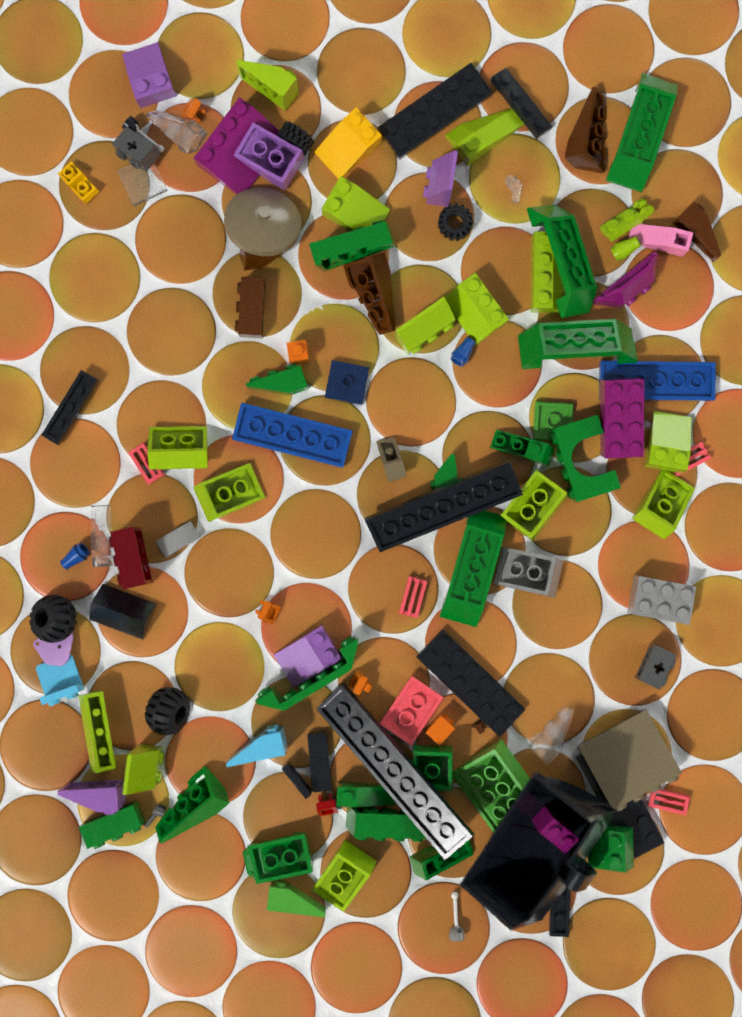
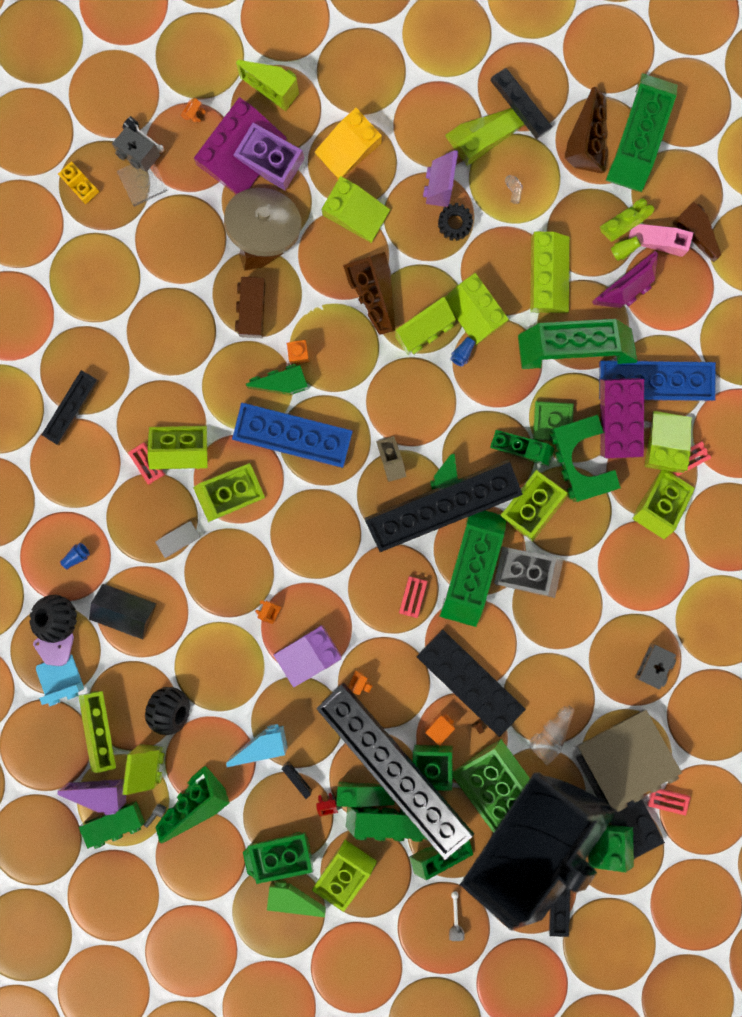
clear slope [91,505,113,567] -> none
dark red brick [109,527,153,589] -> none
medium lavender slope [122,42,176,108] -> none
clear slope [146,110,207,154] -> none
green slope [255,636,359,711] -> none
black tyre [277,121,314,155] -> none
black tile [307,732,332,792] -> none
green wedge [309,220,396,272] -> none
dark blue plate [325,360,369,405] -> none
black plate [378,63,493,160] -> none
coral plate [379,675,444,746] -> none
green slope [527,205,597,319] -> none
magenta brick [531,806,579,854] -> none
light grey brick [627,575,696,625] -> none

